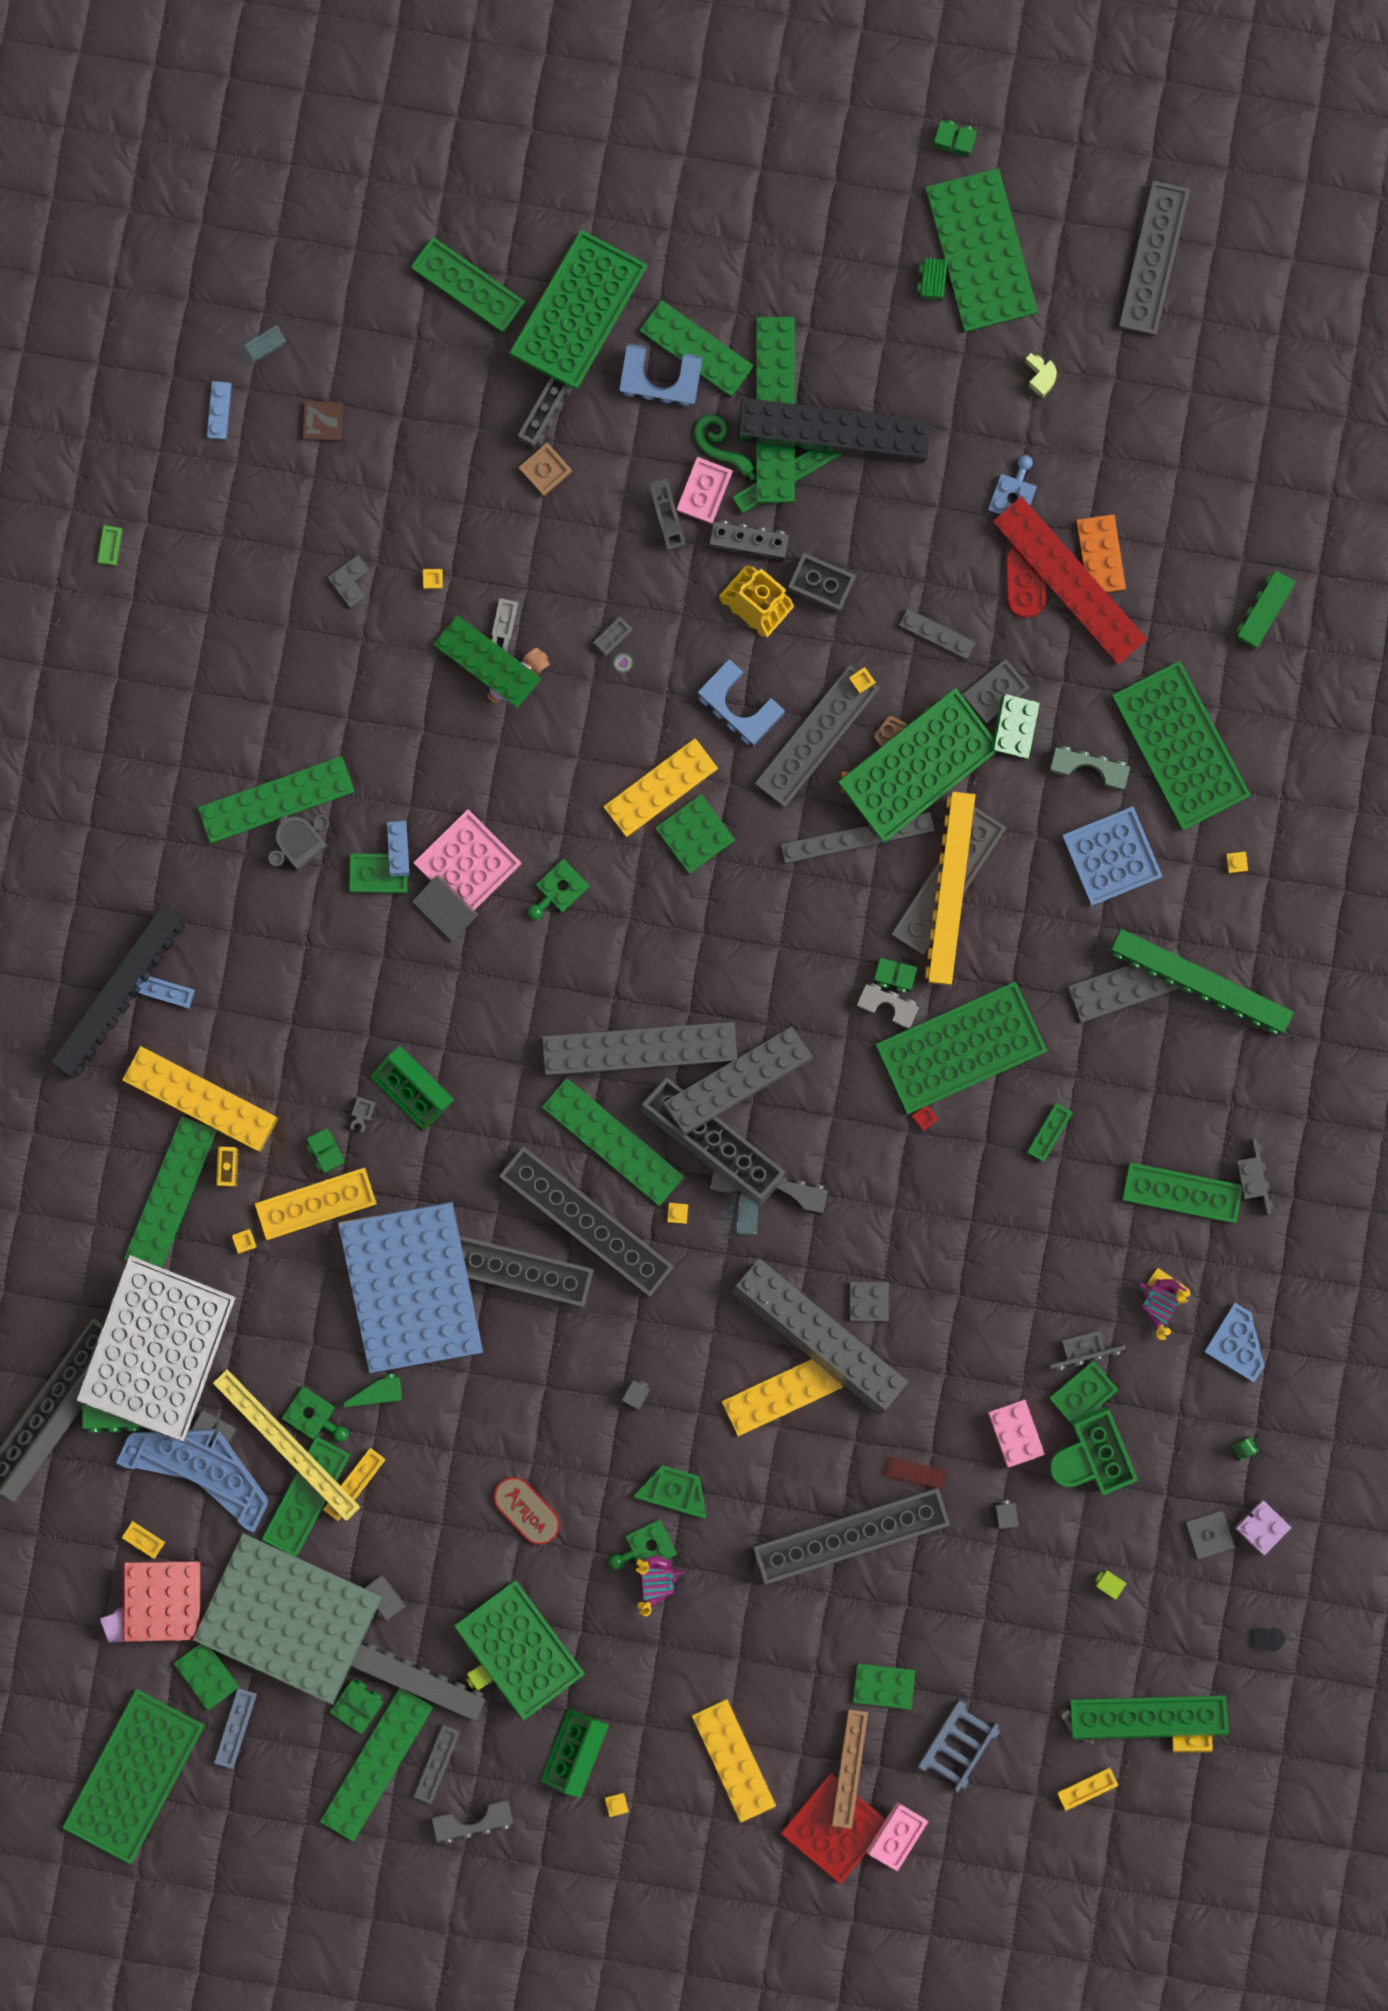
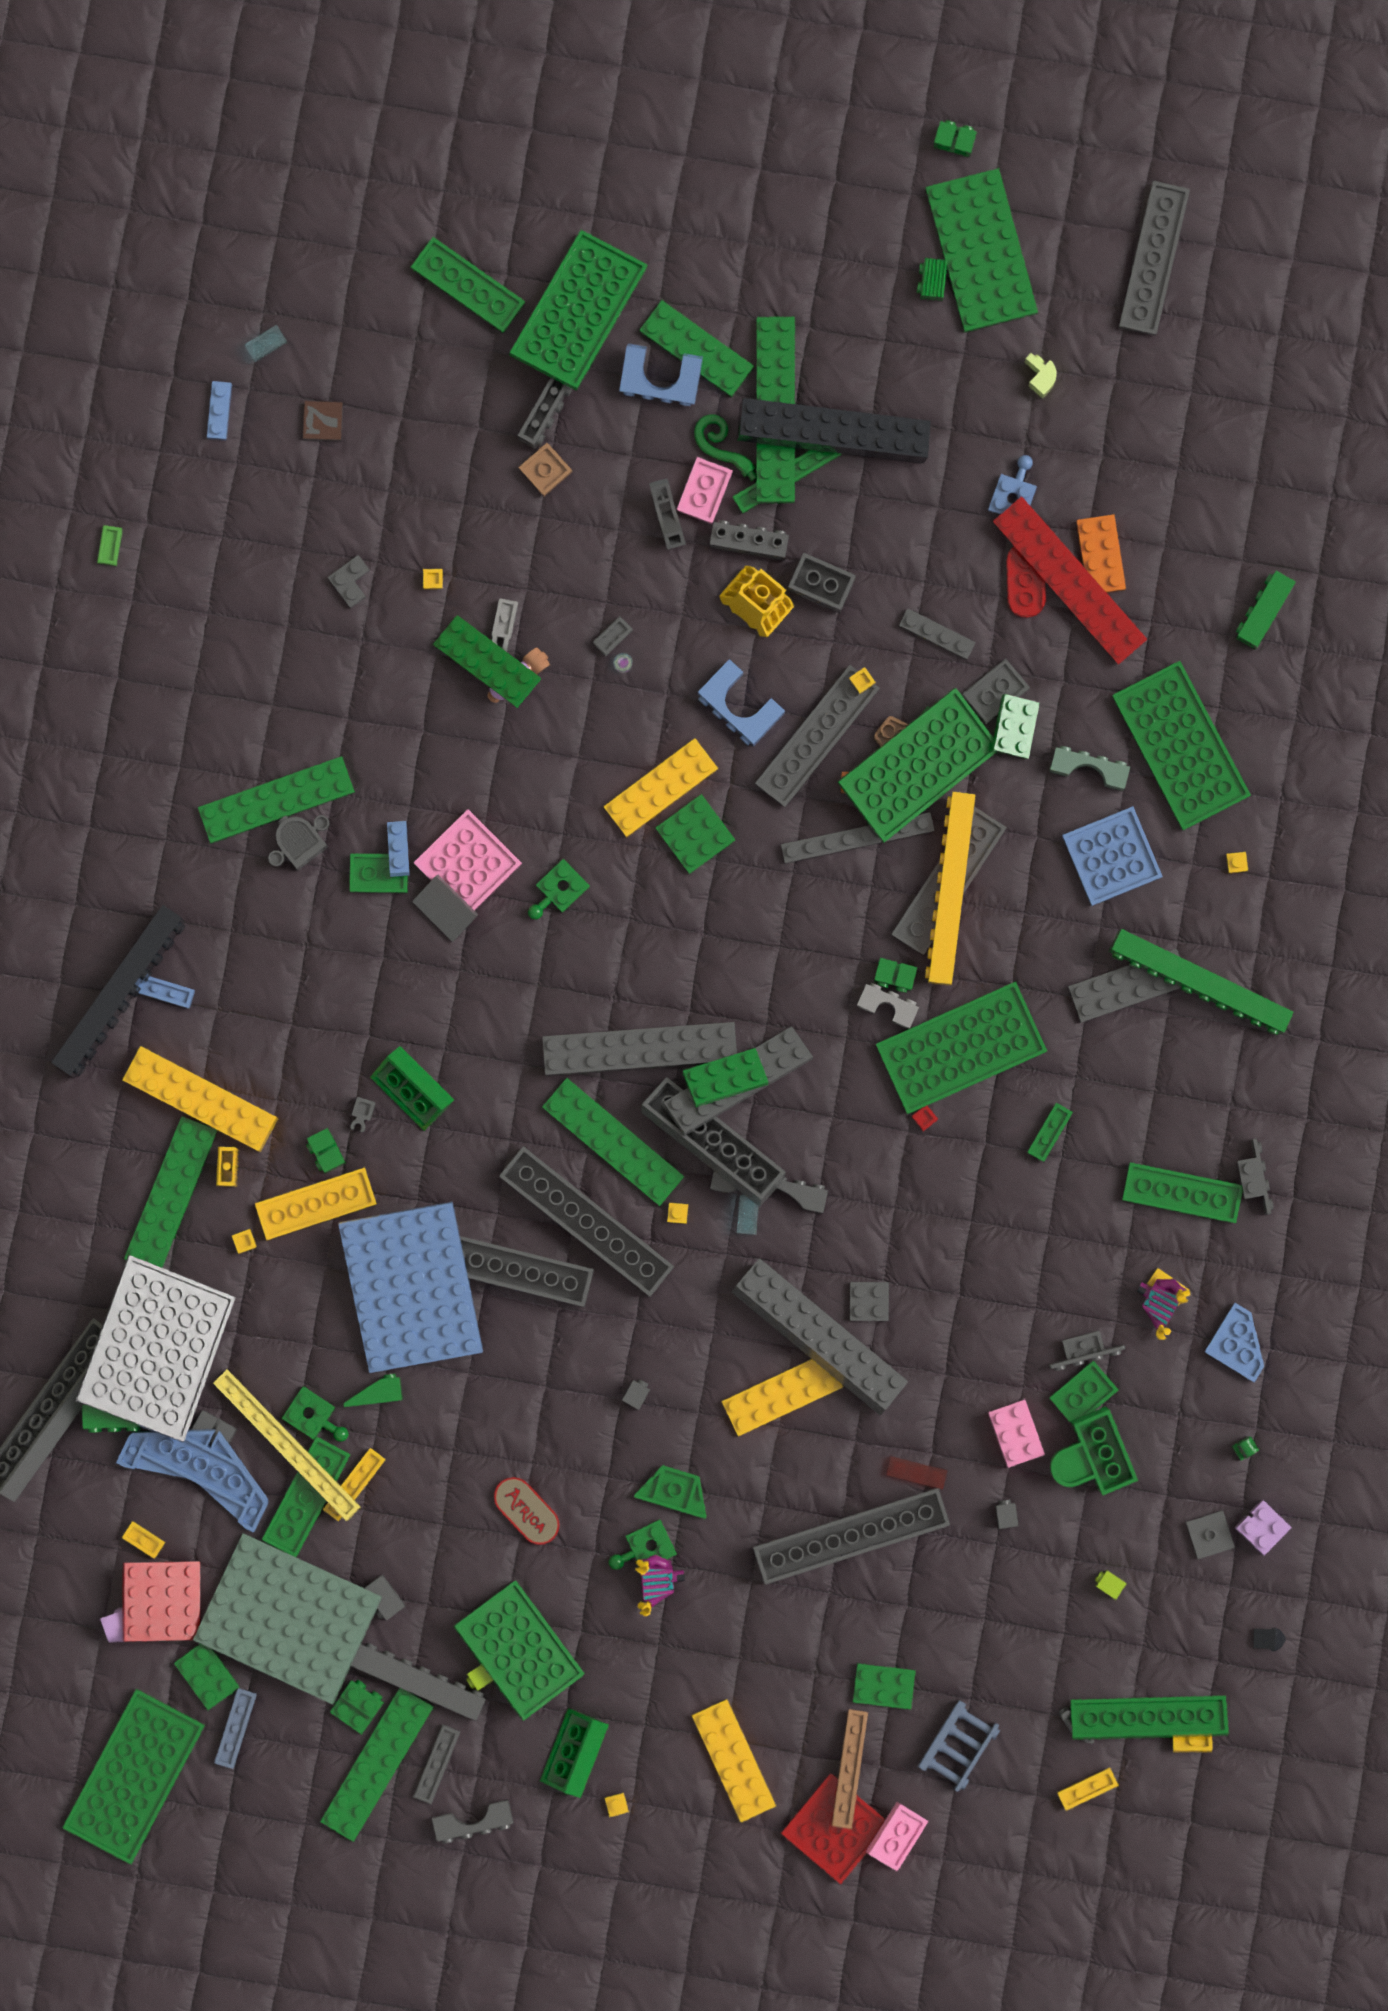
none -> green plate [683,1048,769,1108]

